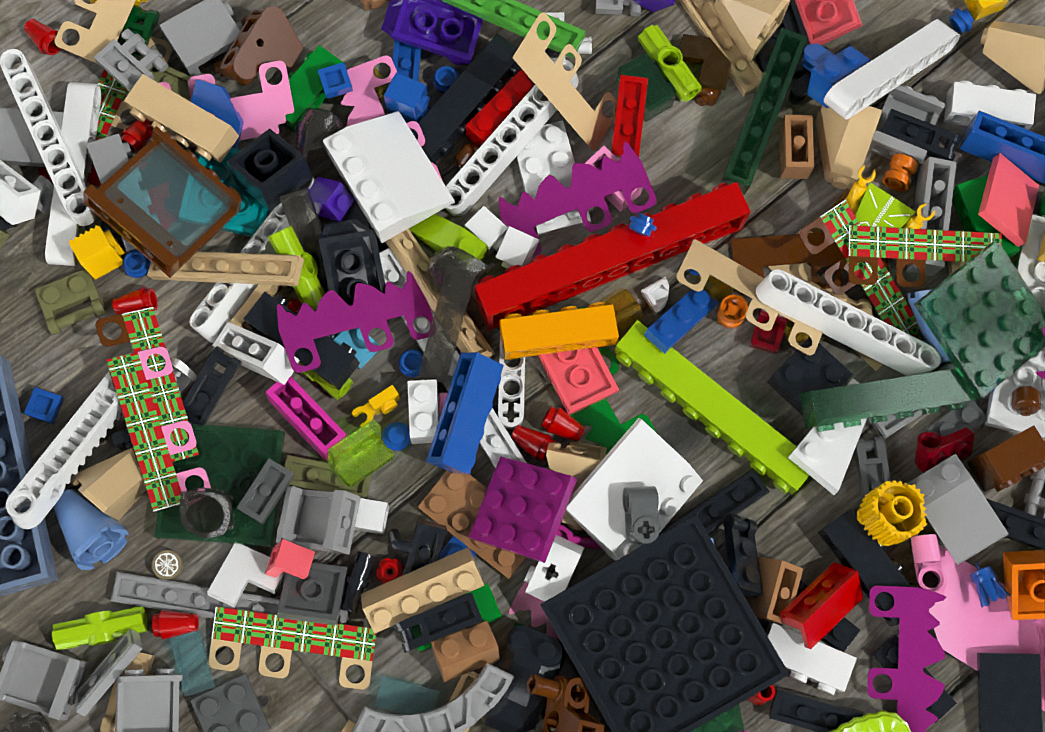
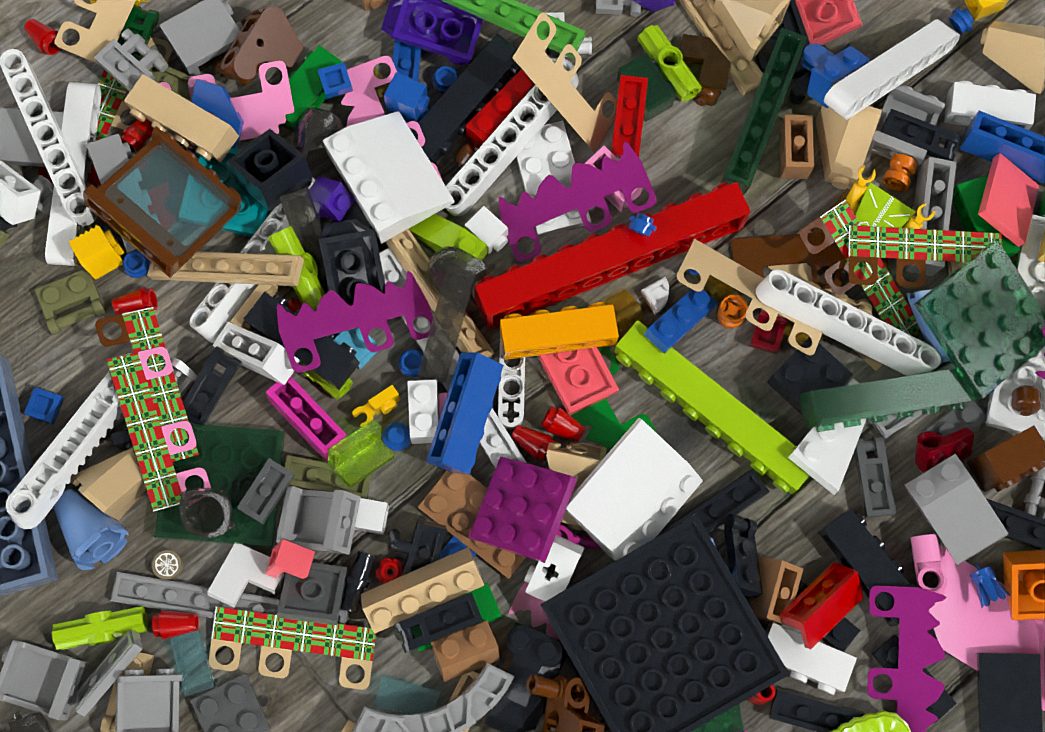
white brick [496,226,540,269] -> none
dark grey piece [622,486,659,544] -> none
yellow brick [857,480,927,546] -> none

